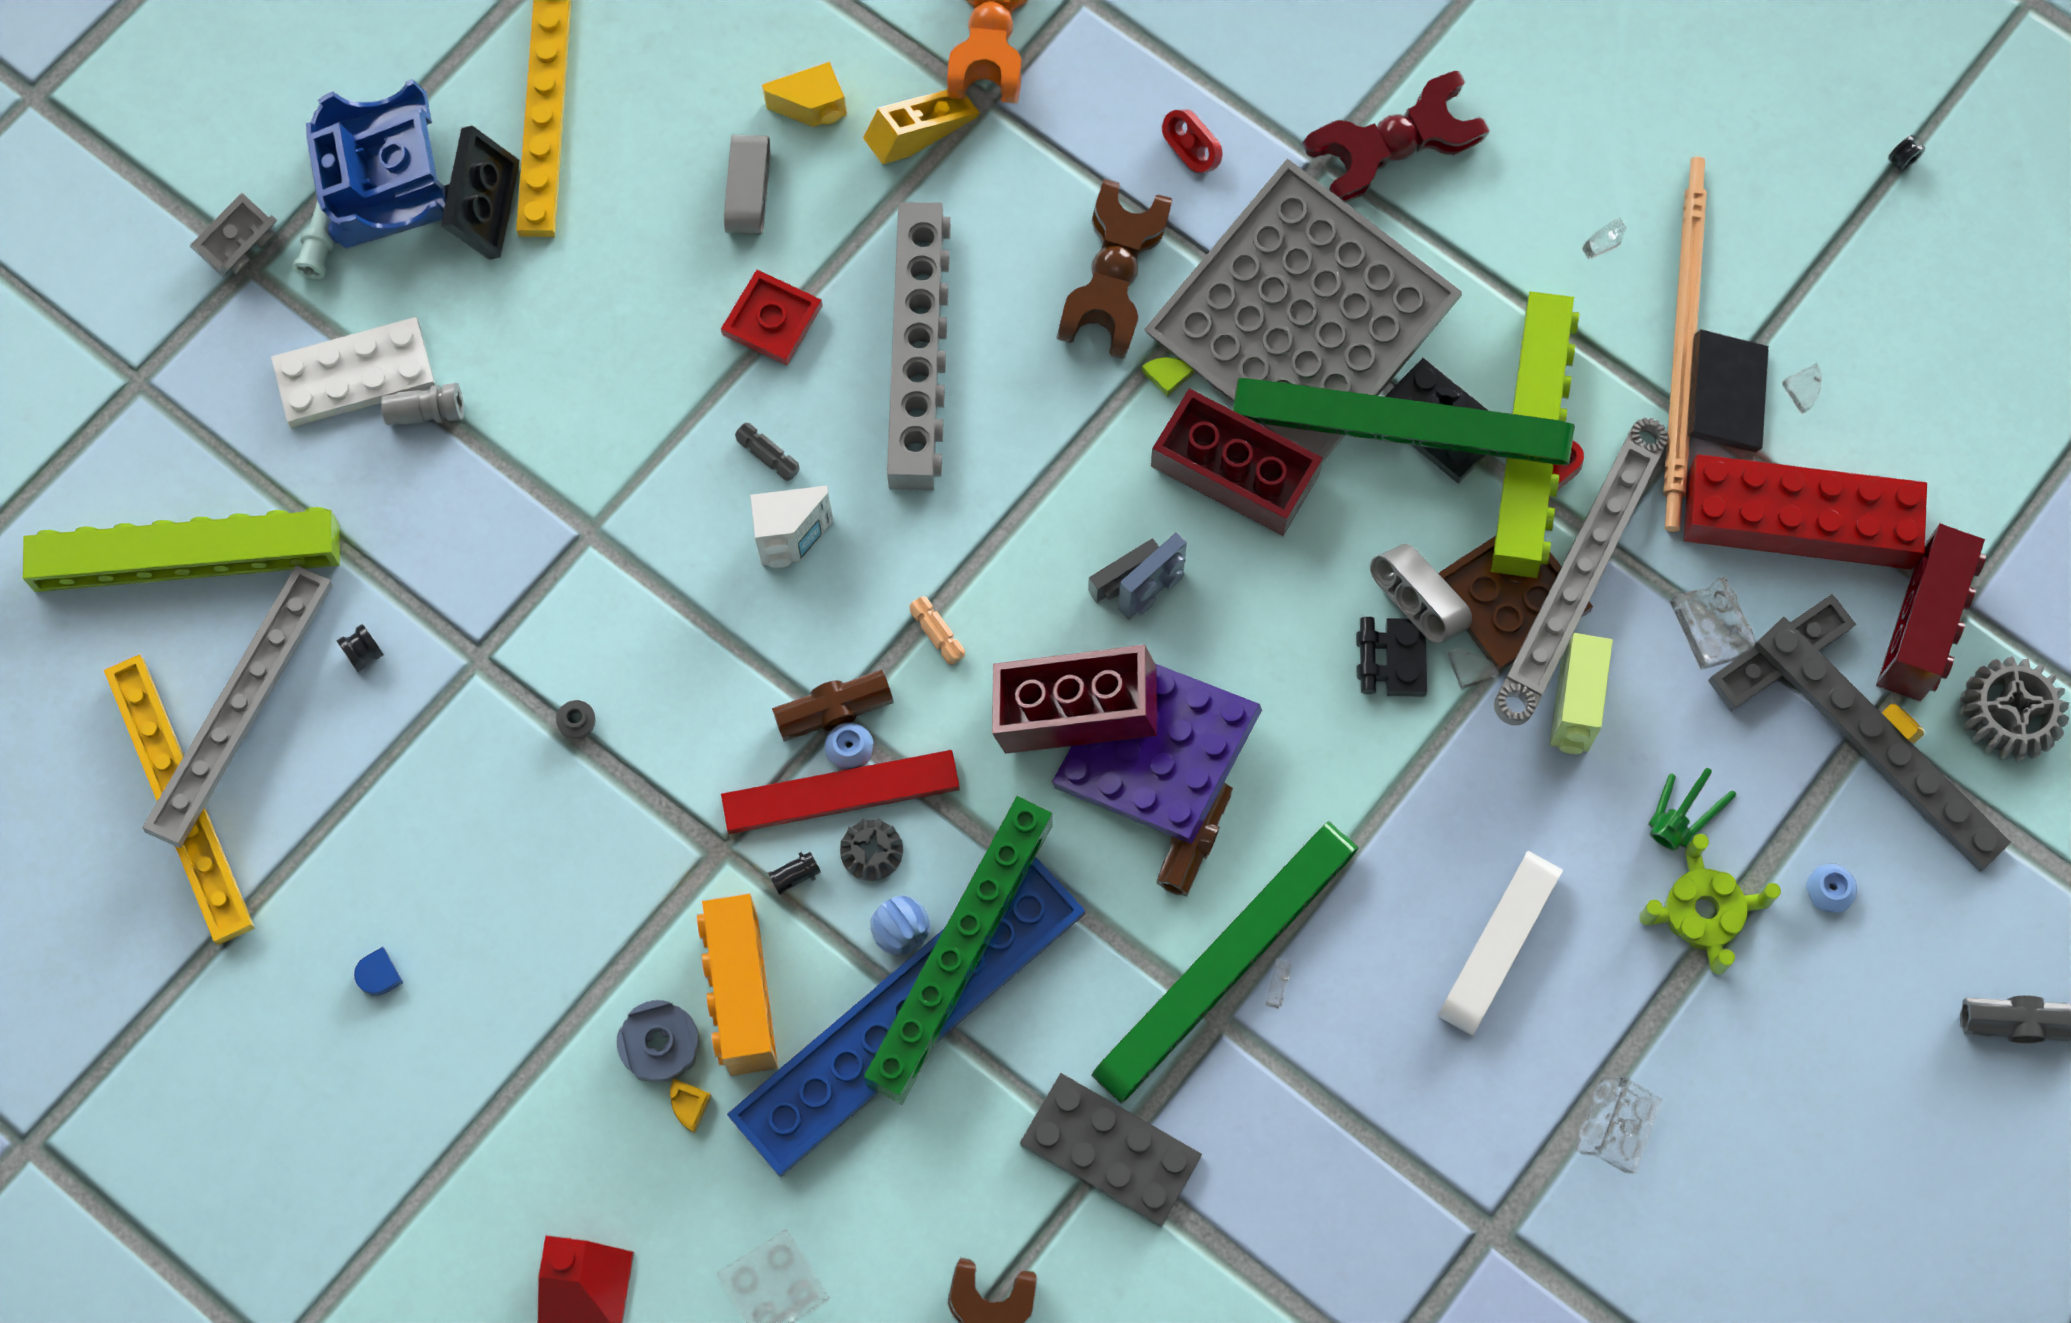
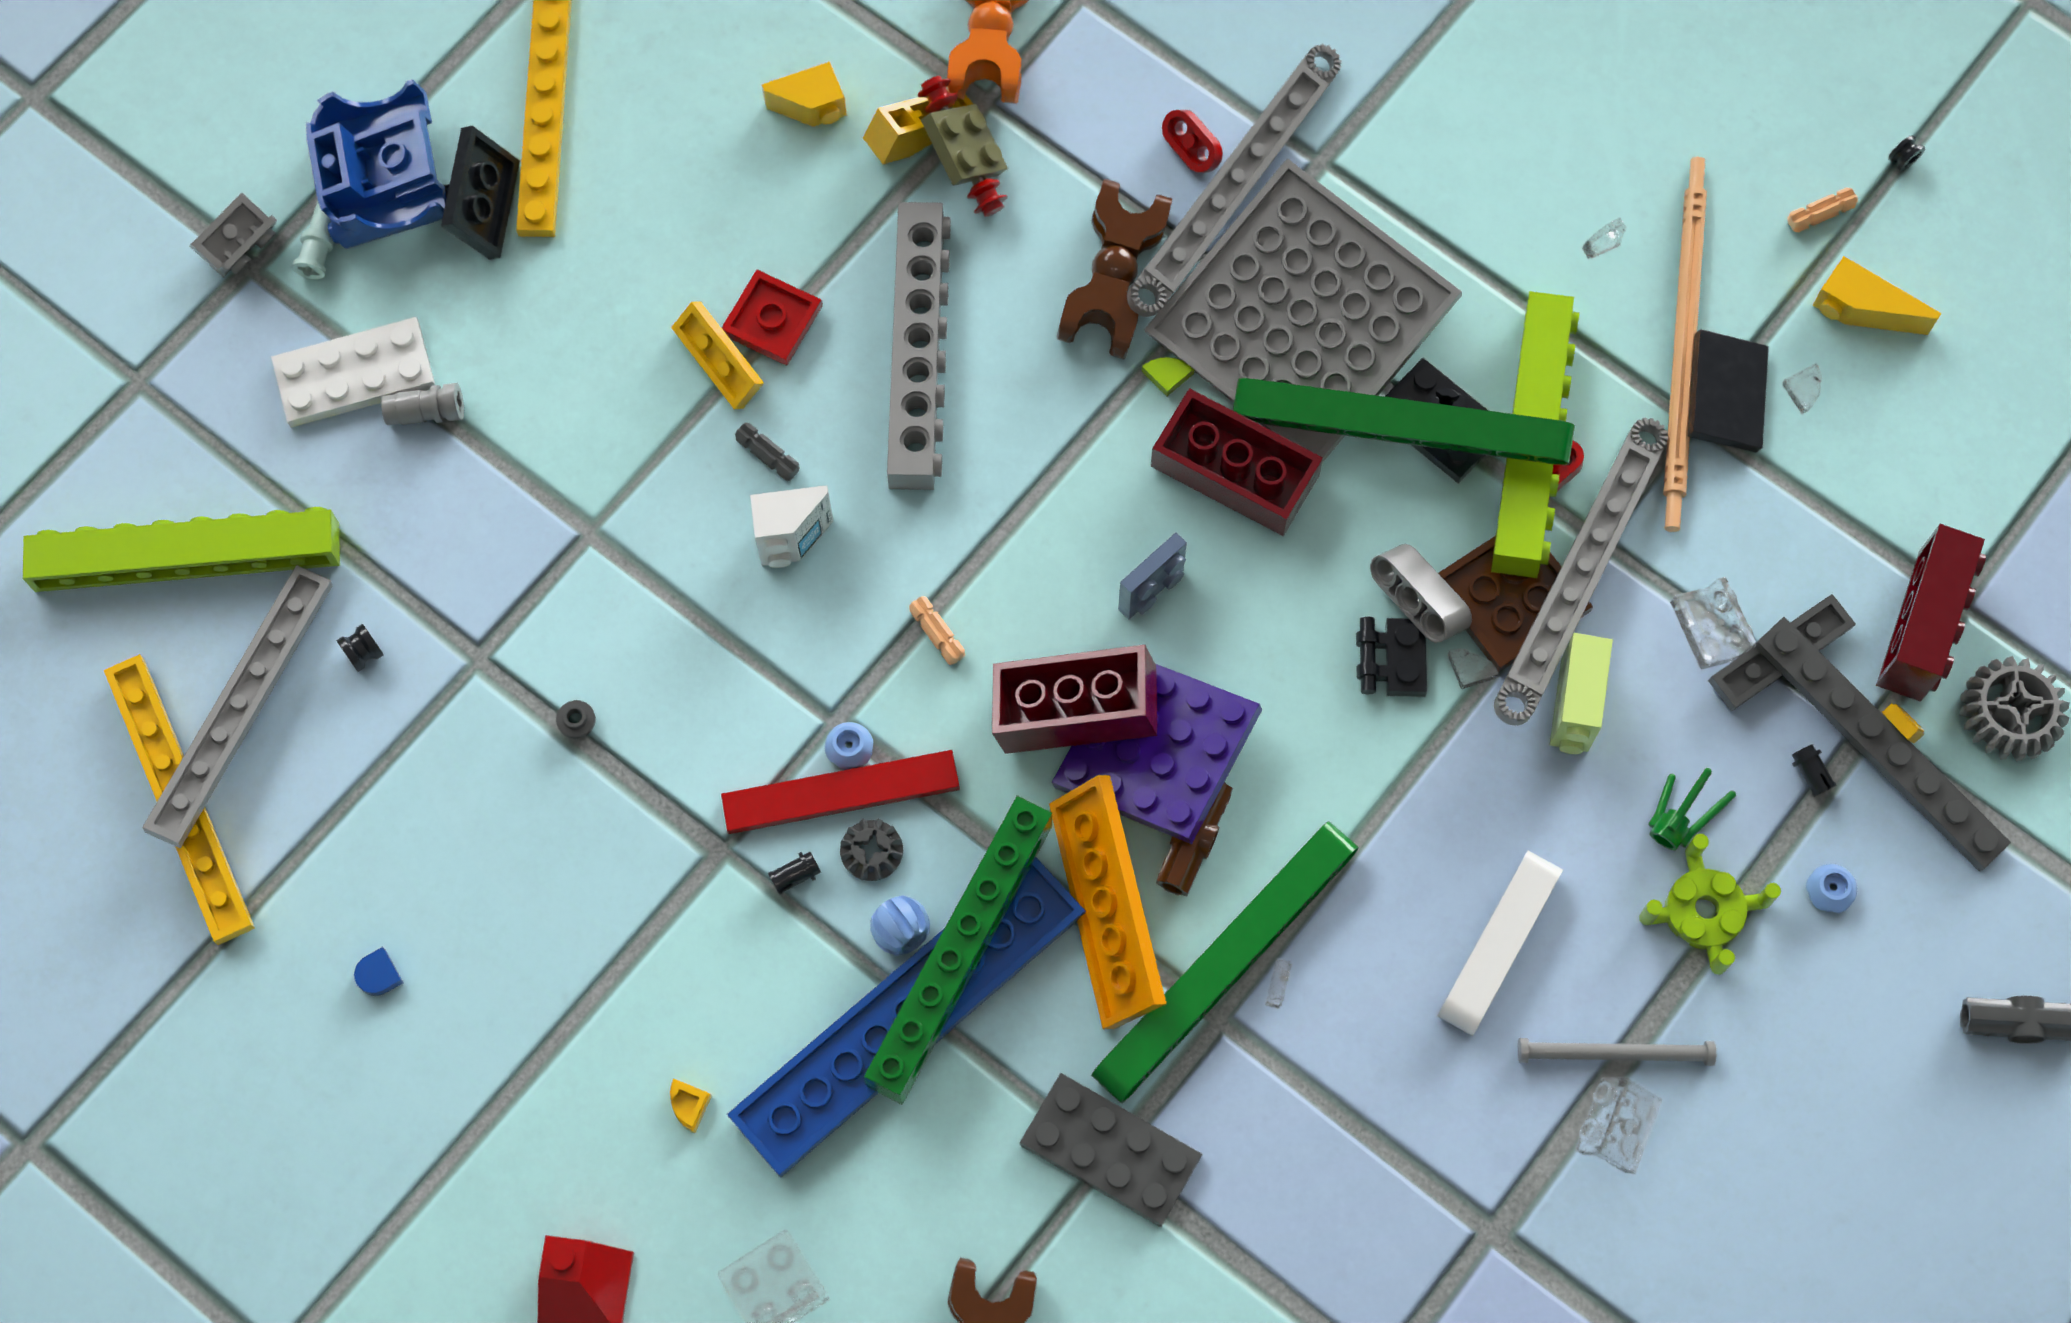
sand blue plate [617,1000,699,1083] -> none
light orange brick [697,894,778,1076] -> none
light grey beam [724,134,770,234] -> none
reddish brown piece [772,670,894,742] -> none
dark grey plate [1088,538,1159,603] -> none
dark red piece [1302,70,1490,202] -> none
red brick [1683,454,1927,570] -> none
none -> yellow plate [671,301,764,409]
none -> olive plate [917,75,1008,217]
none -> light orange plate [1049,775,1166,1030]
none -> light grey plate [1127,44,1341,317]
none -> light grey bar [1518,1038,1716,1066]
none -> light nougat axle [1787,188,1858,232]
none -> black pin [1792,744,1837,797]
none -> yellow slope [1813,256,1942,335]

